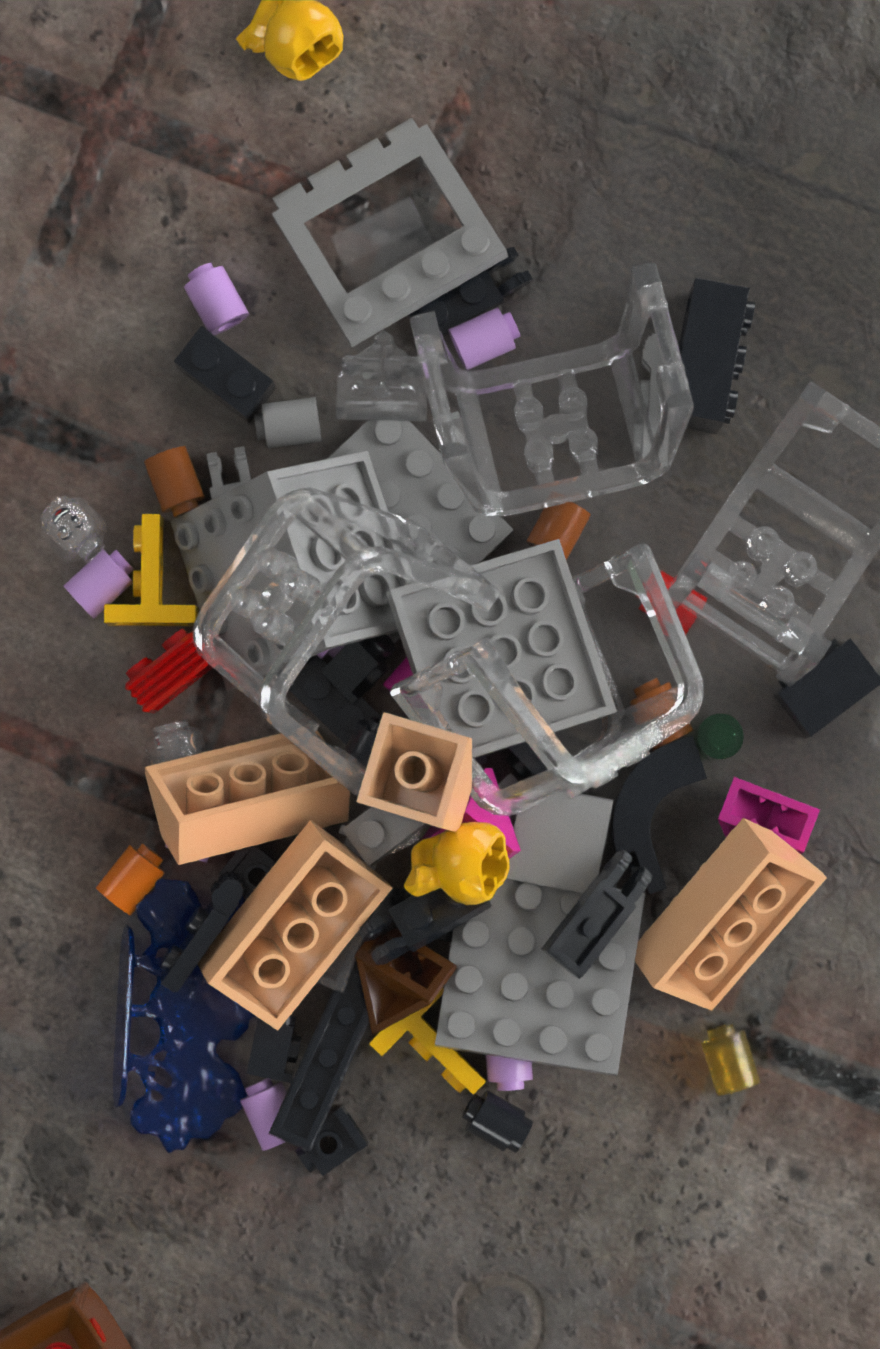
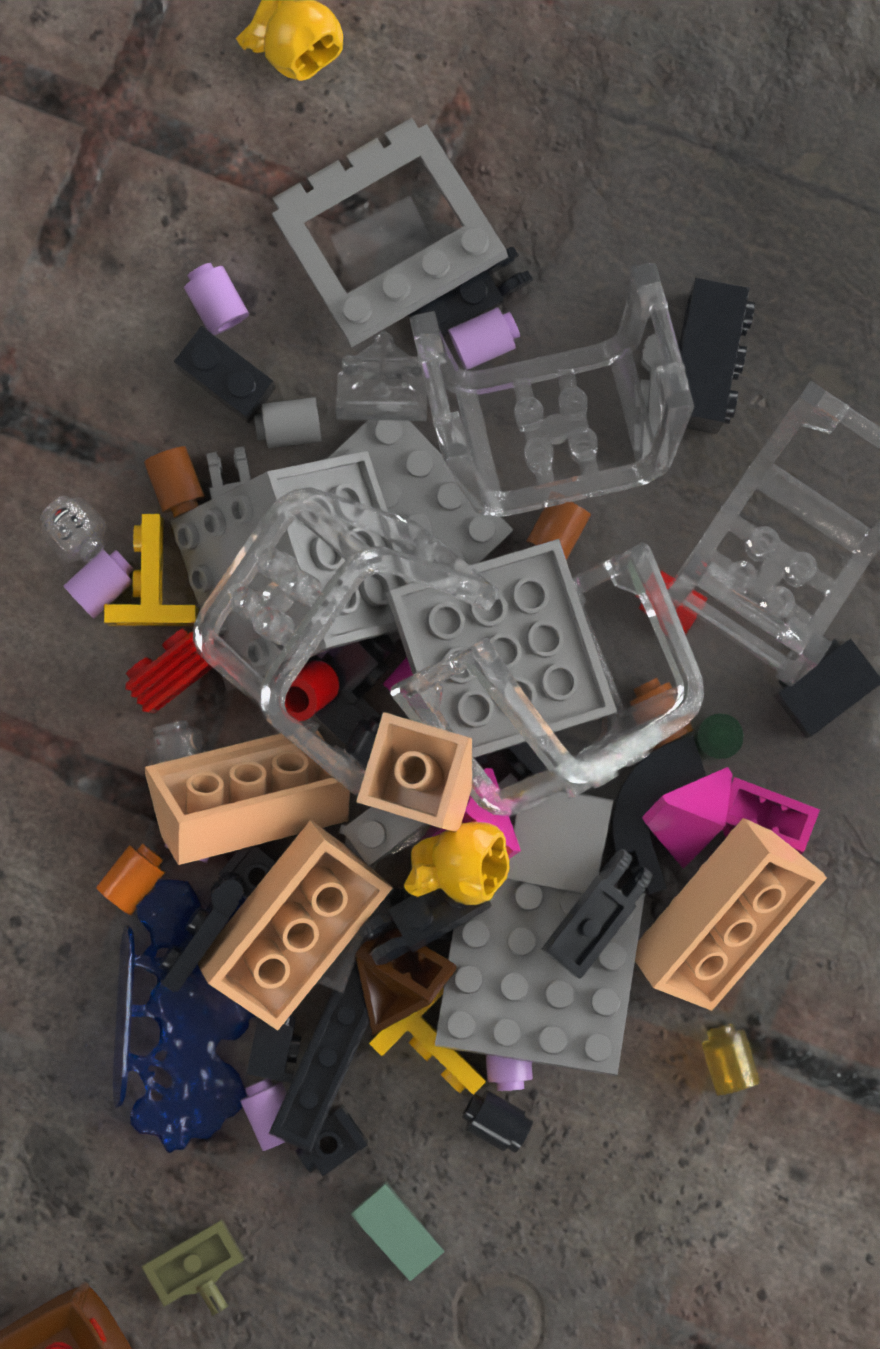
none -> olive plate [142,1219,245,1316]
none -> red brick [275,661,339,721]
none -> sand green slope [350,1181,445,1281]
none -> dark pink slope [642,767,733,869]

